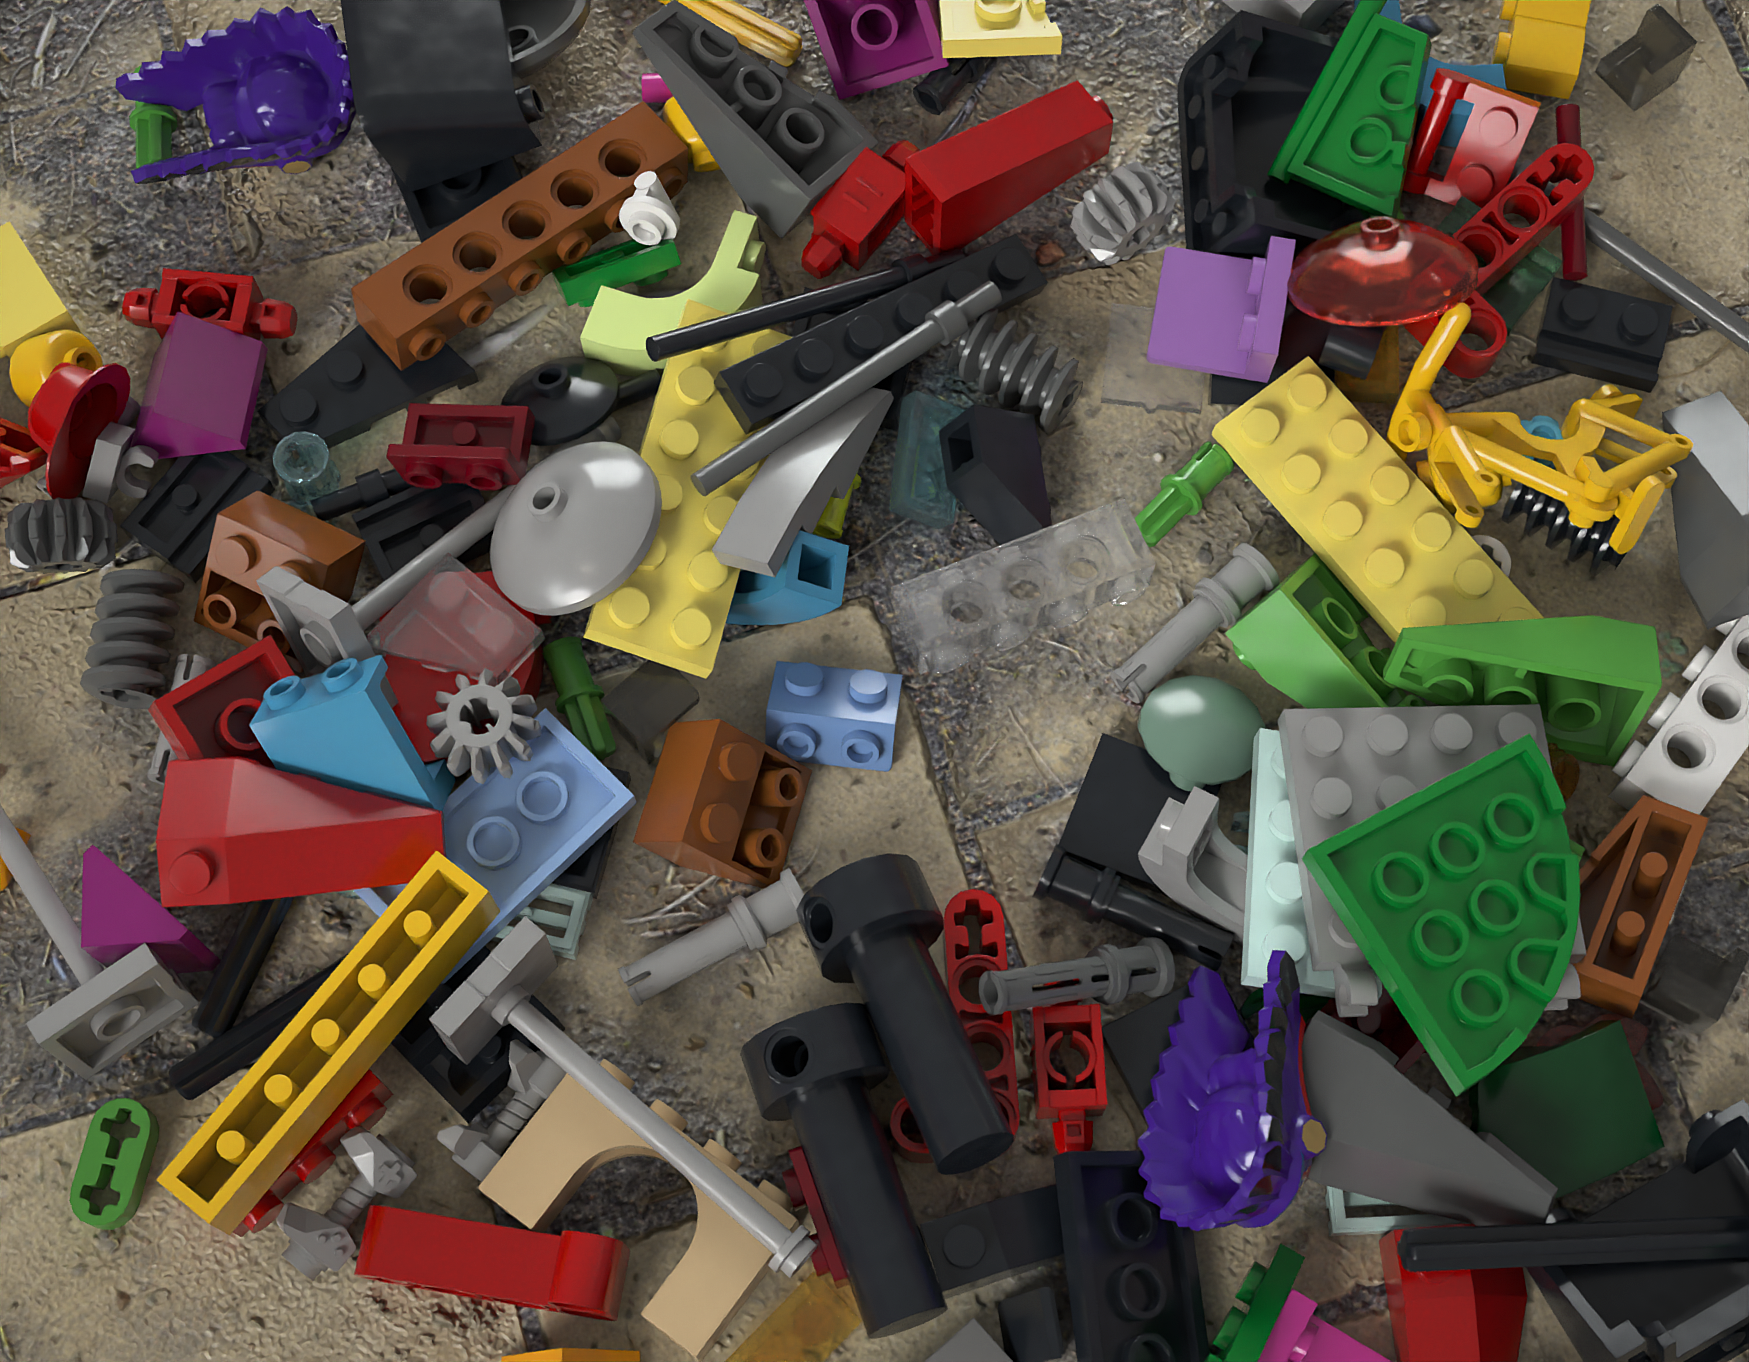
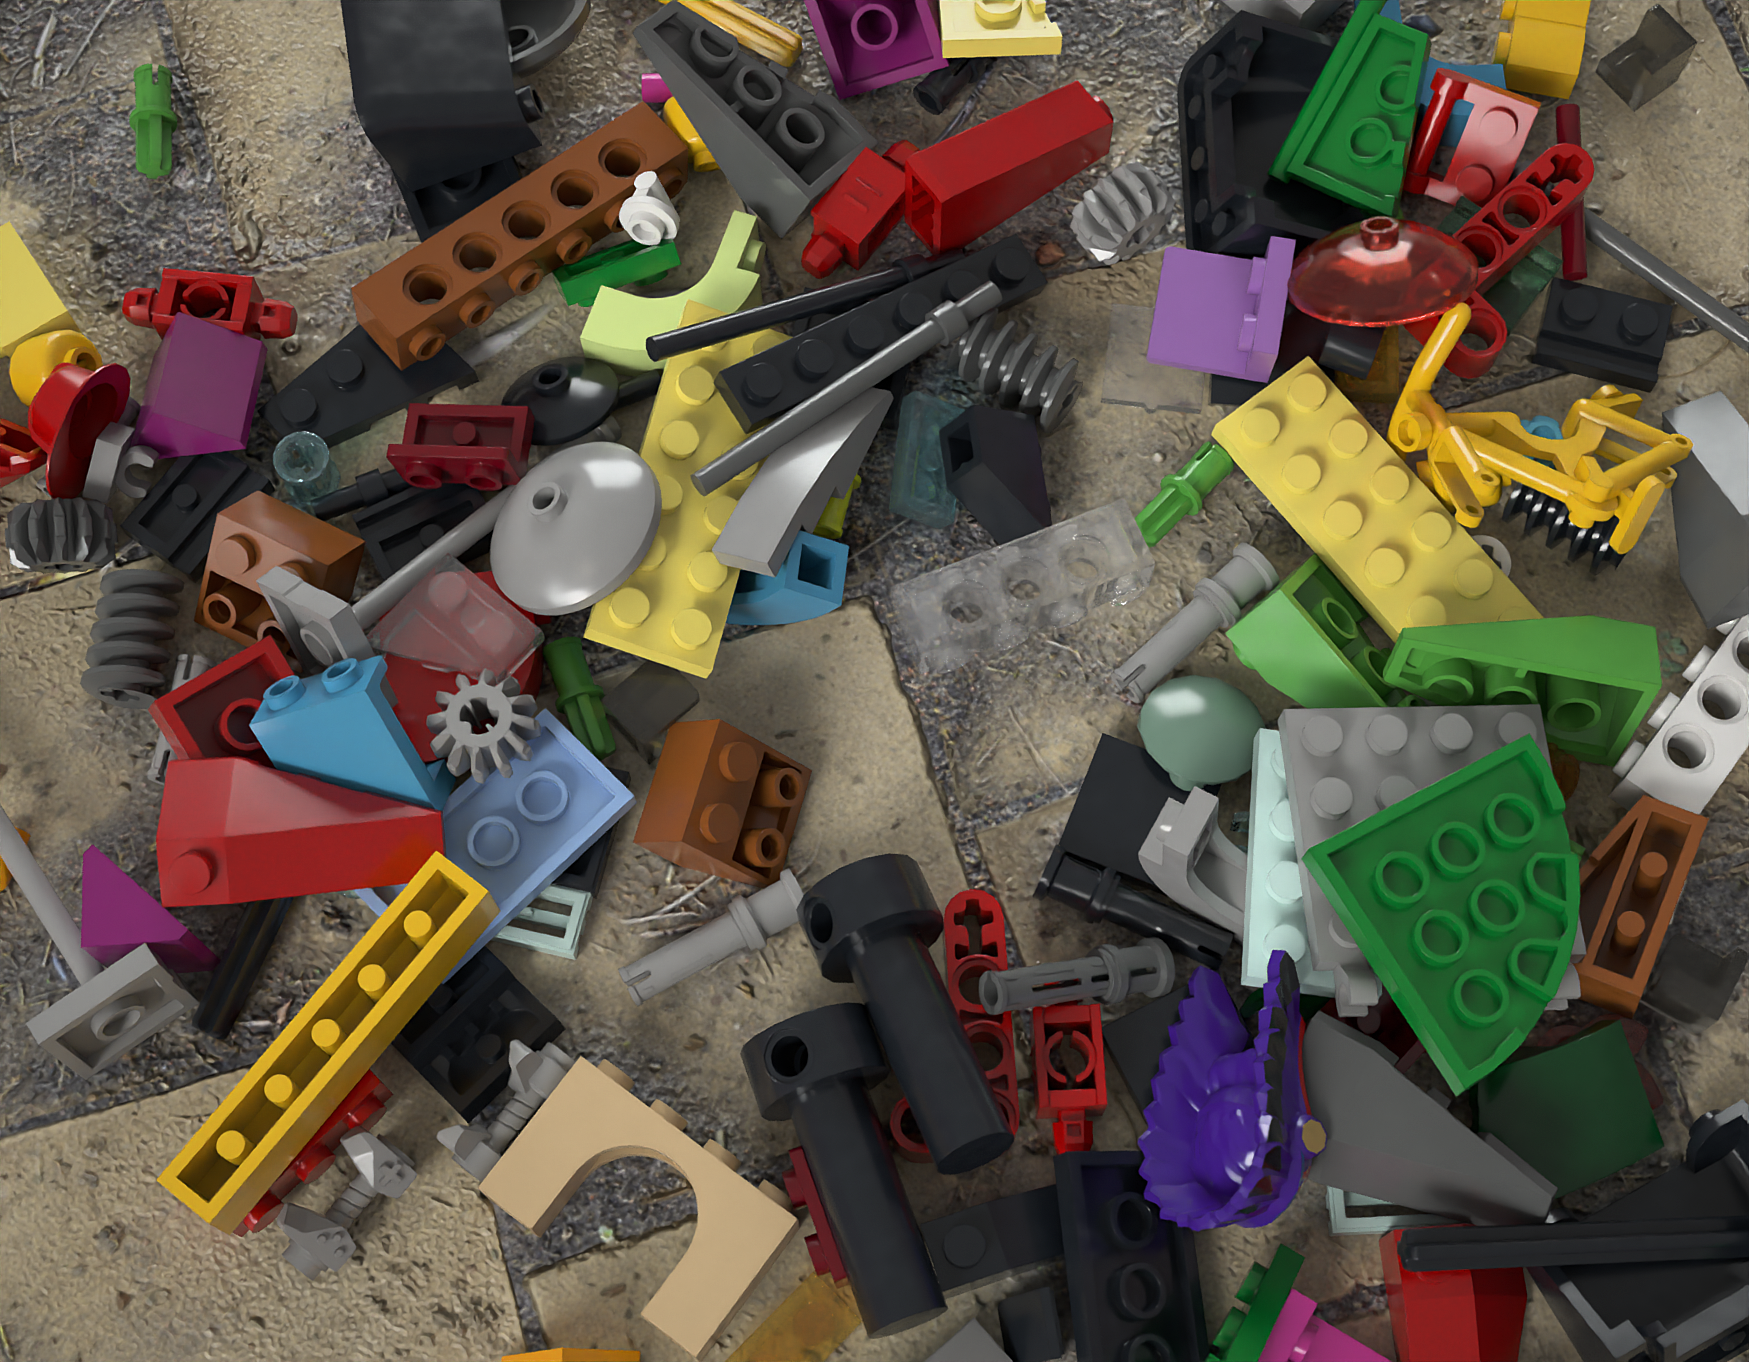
bright green beam [70,1098,159,1230] -> none
dark purple piece [116,6,356,184] -> none
black axle [168,952,350,1100] -> none
red beam [354,1205,631,1321] -> none
light grey tile [429,916,818,1278] -> none
medium blue bracket [765,661,903,772] -> none

